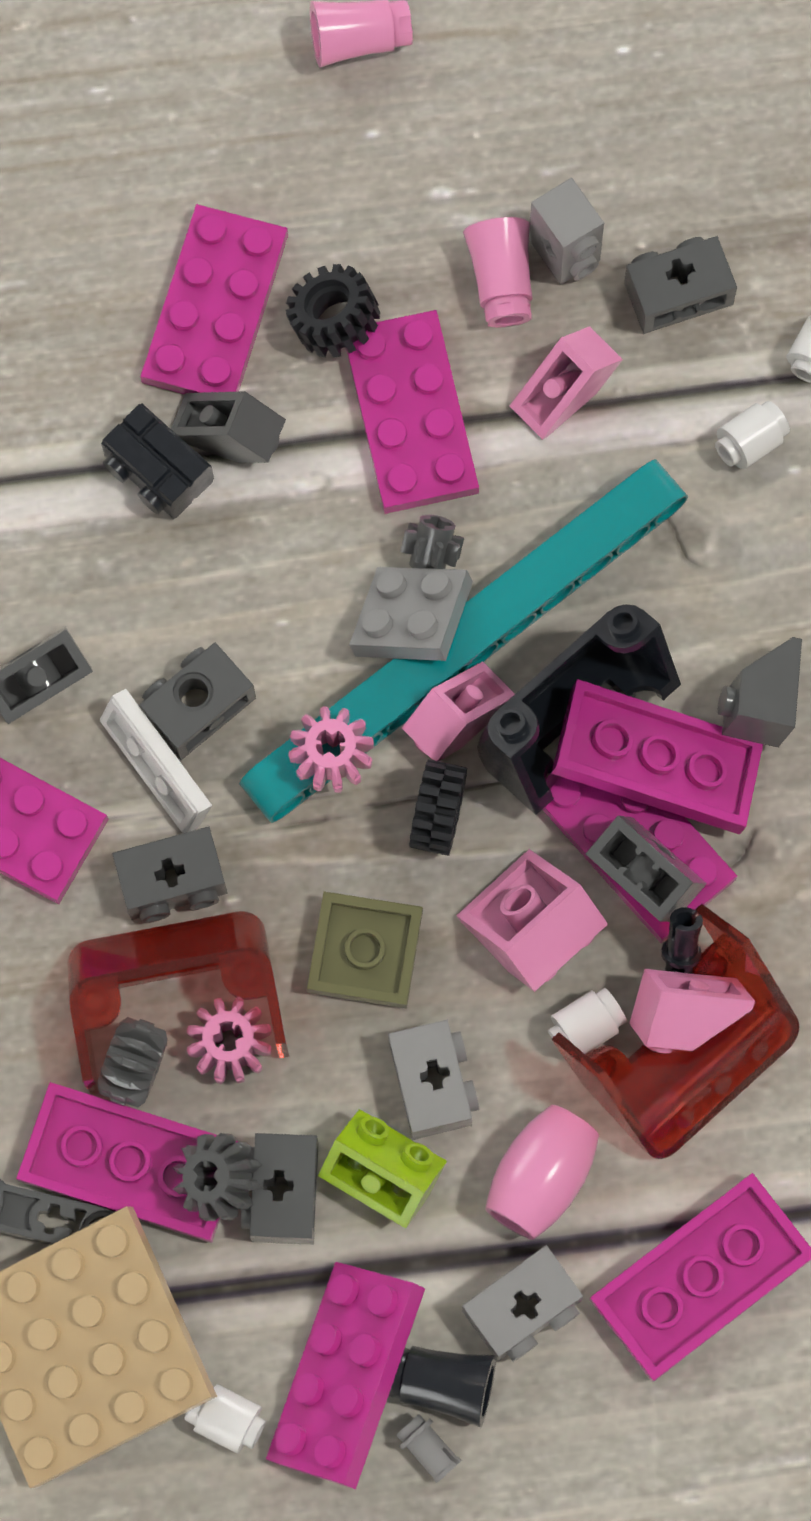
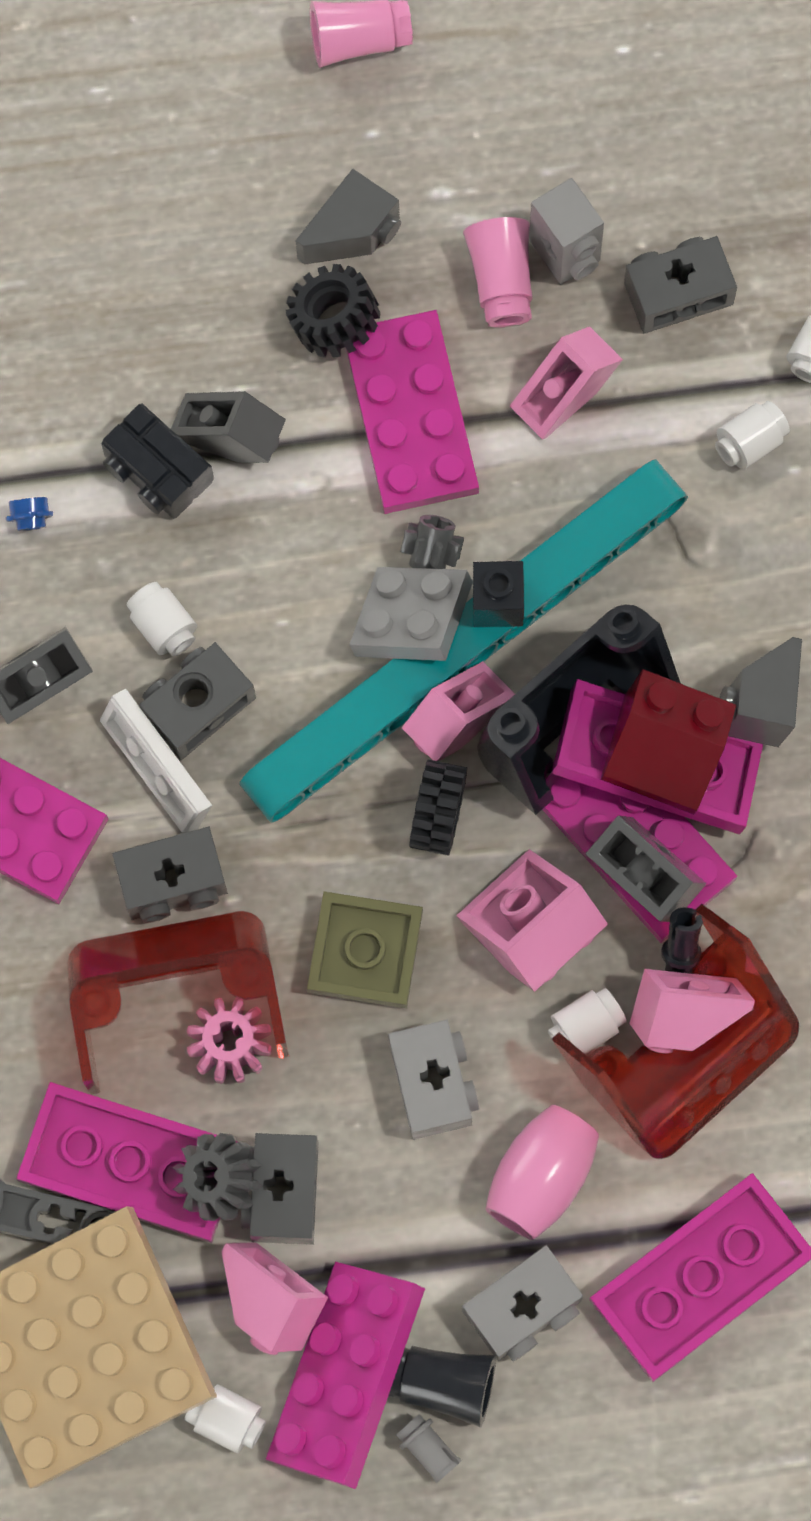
dark grey gear [97,1017,168,1108] -> none
dark pink plate [140,204,288,395] -> none
bright pink gear [288,706,374,793] -> none
lime brick [318,1109,447,1229] -> none
none -> blue plate [5,497,53,531]
none -> white brick [126,582,197,656]
none -> bright pink slope [222,1242,328,1355]
none -> dark grey slope [295,168,401,264]
none -> black brick [473,561,524,627]
none -> dark red slope [600,669,736,815]

